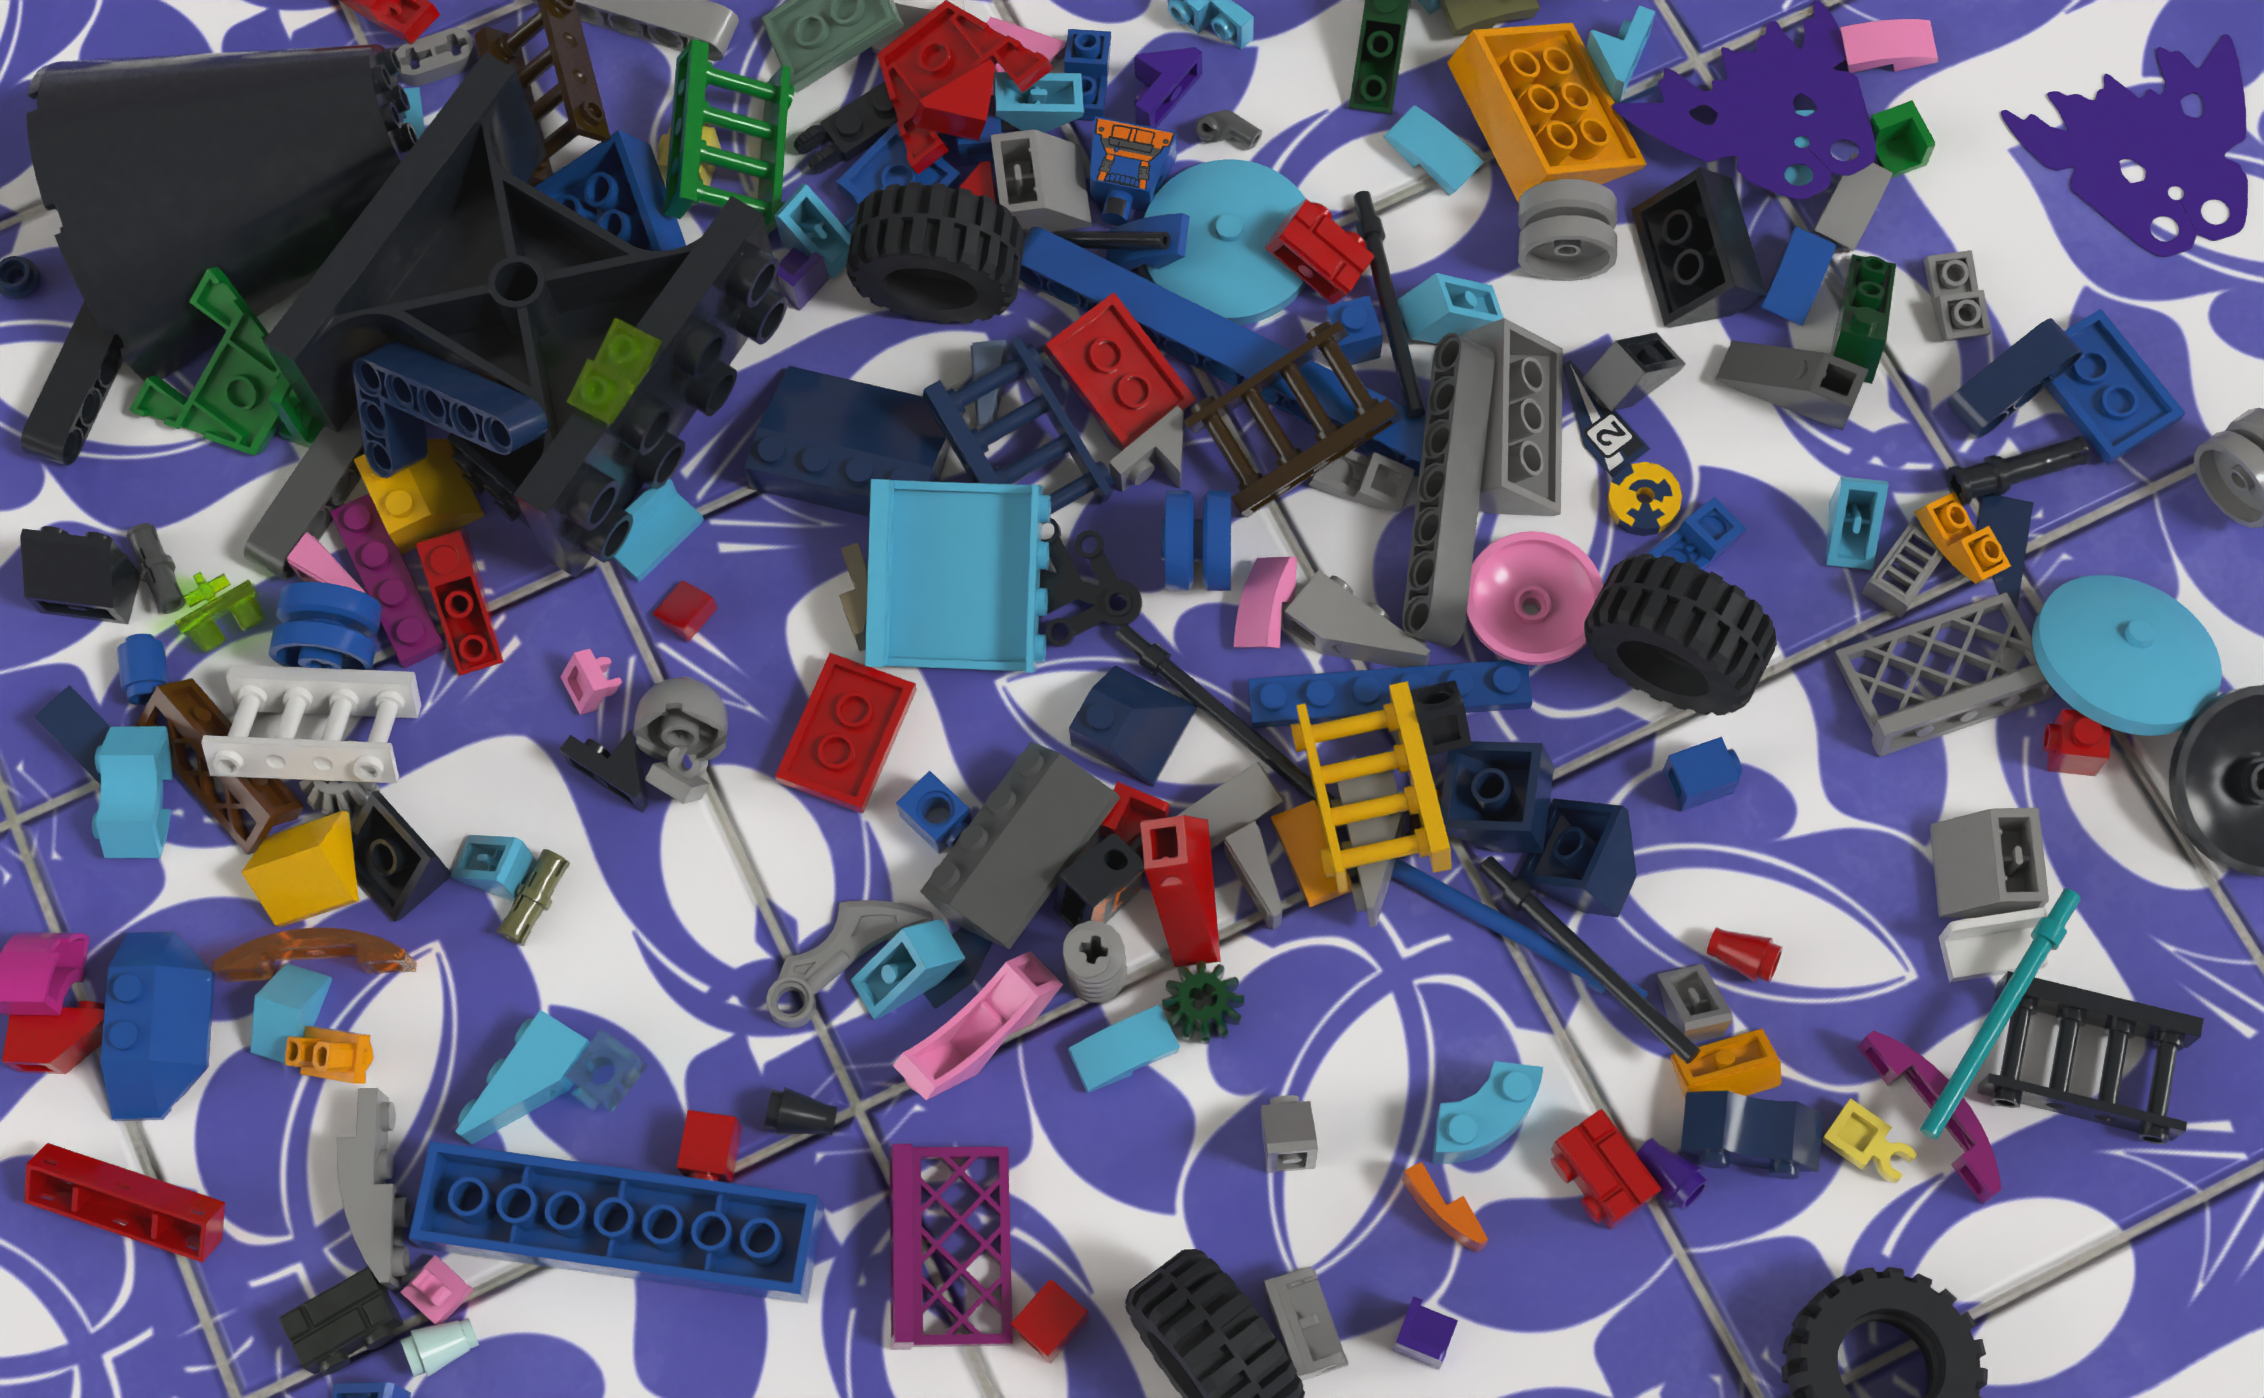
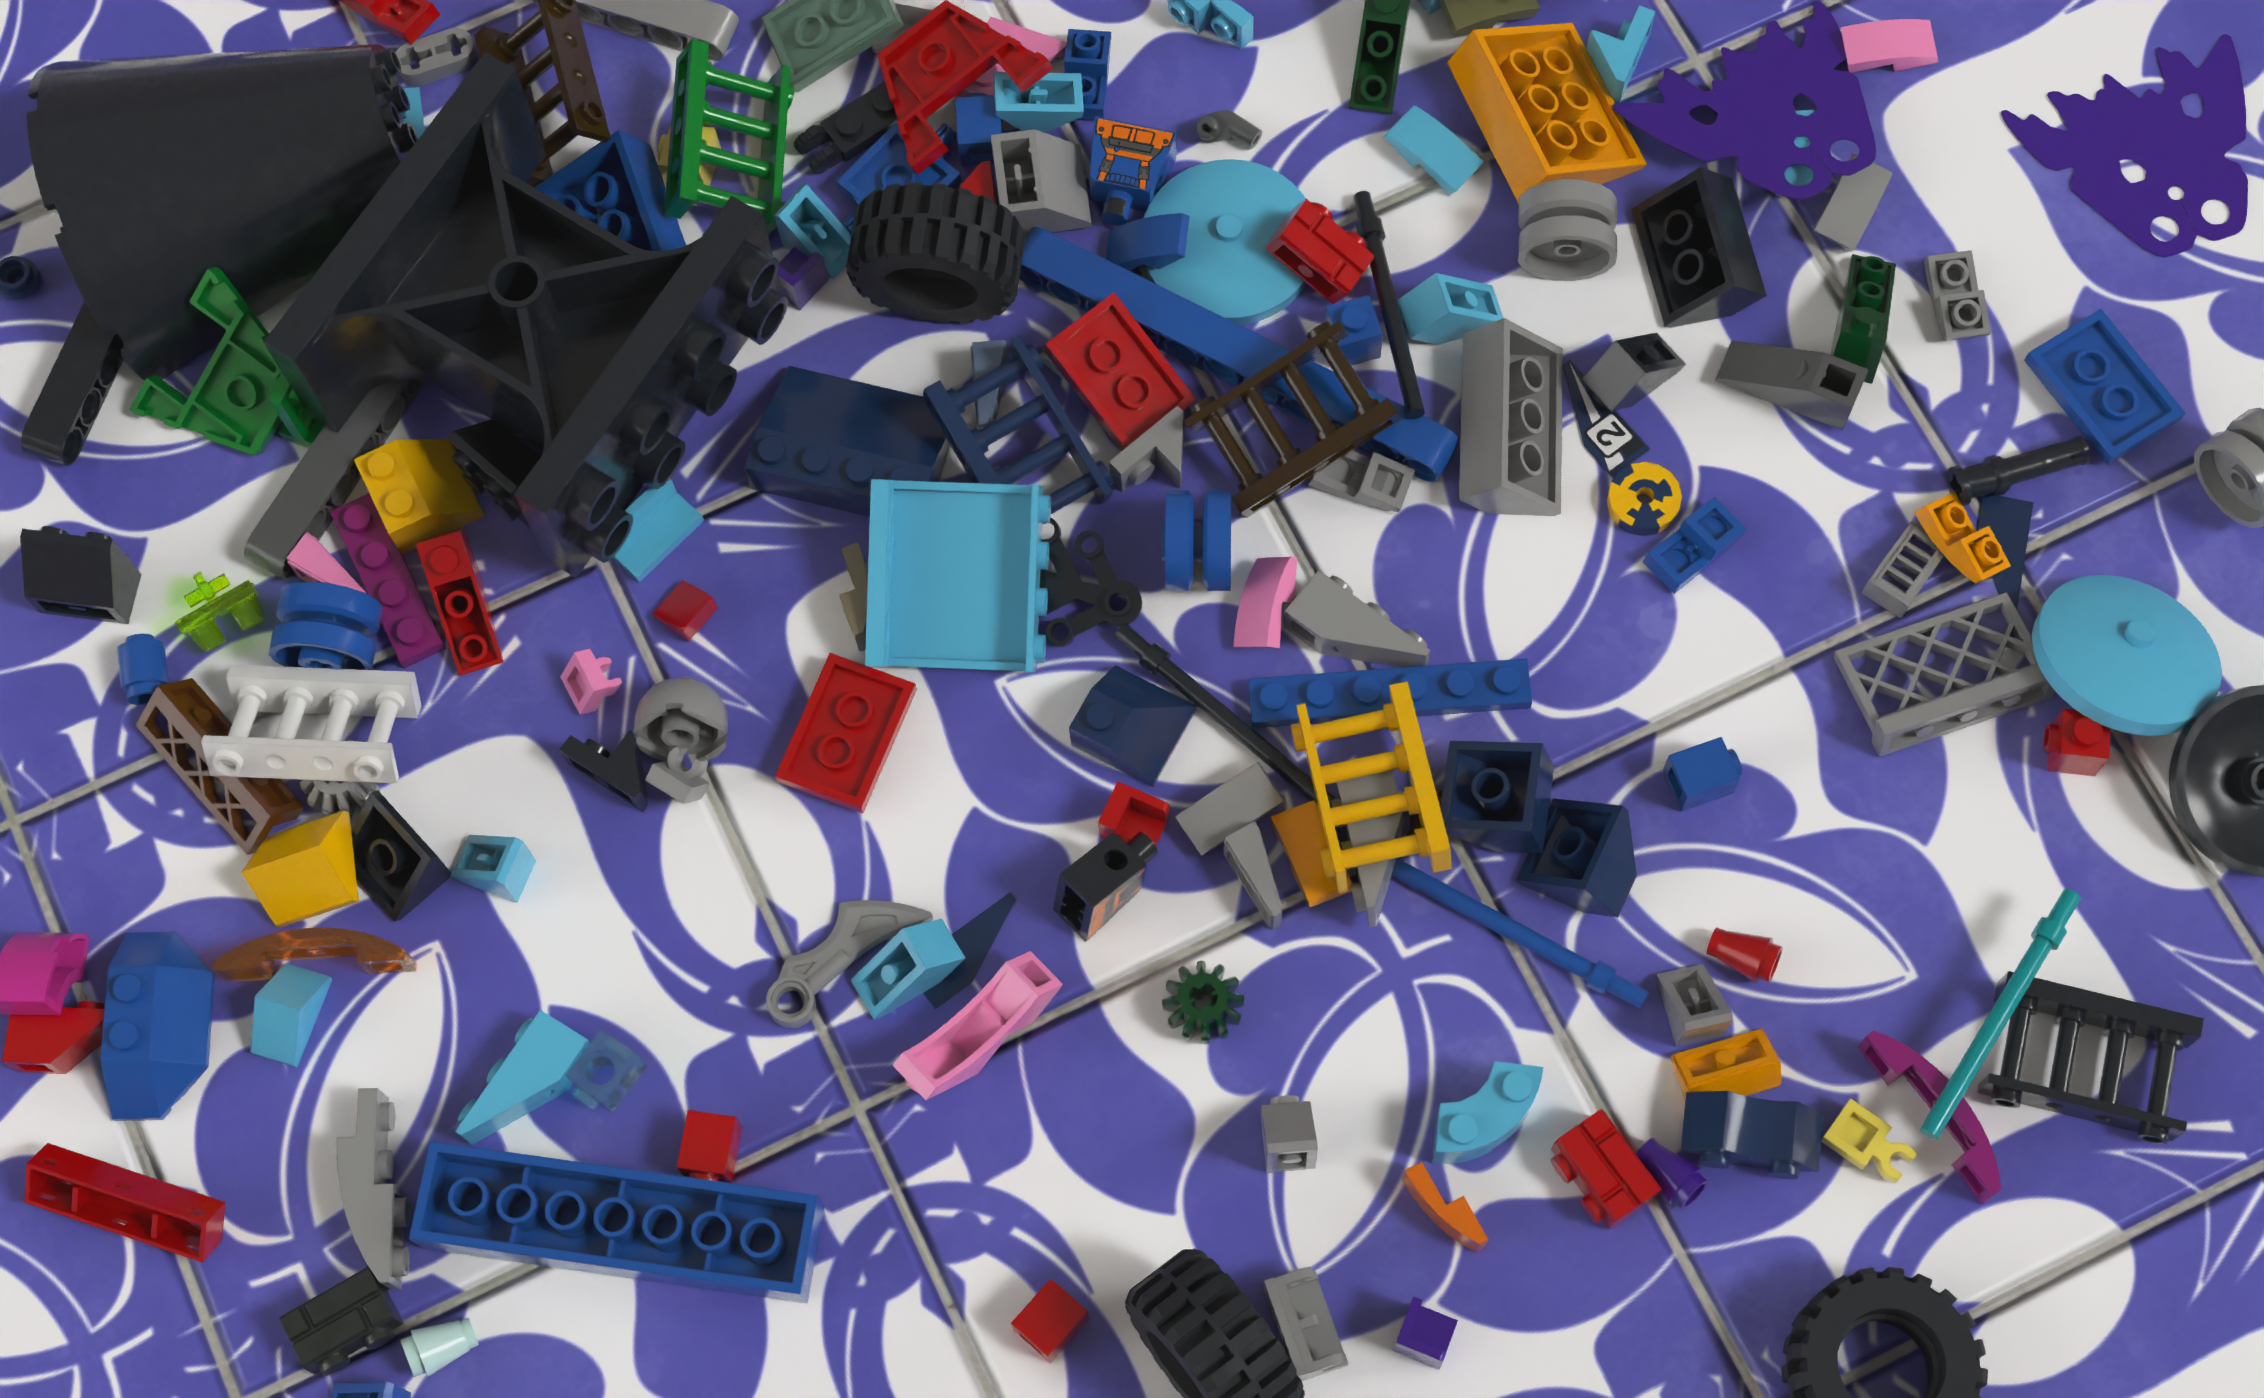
dark blue slope [34,685,110,785] -> none
medium azure brick [92,726,172,858] -> none
dark grey pin [126,523,187,614] -> none
light orange hips [285,1026,374,1084] -> none
dark blue beam [353,341,548,478] -> none
bright pink tile [401,1255,474,1325] -> none
olive pin [496,849,570,946] -> none
clear neon green slope [567,318,662,424] -> none
black cone [764,1087,838,1135] -> none
magenta fence [889,1144,1013,1350] -> none
blue brick [896,771,972,854] -> none
red slope [912,59,995,141] -> none
dark grey slope [920,742,1120,950] -> none
black piece [1053,231,1170,250] -> none
light grey piece [1063,921,1127,1003] -> none
medium azure slope [1068,1004,1180,1094] -> none
dark purple slope [1134,47,1202,128] -> none
red slope [1140,815,1221,967] -> none
dark grey beam [1402,333,1495,648] -> none
black brick [1410,680,1472,756] -> none
bright pink dish [1466,531,1603,665] -> none
black bar [1479,856,1700,1064] -> none
black tyre [1584,554,1777,716] -> none
blue slope [1759,226,1836,327] -> none
medium azure slope [1826,476,1889,570] -> none
green panel [1870,100,1935,179] -> none
light grey slope [1930,808,2049,918] -> none
white panel [1938,907,2048,983] -> none
dark blue beam [1947,318,2083,439] -> none

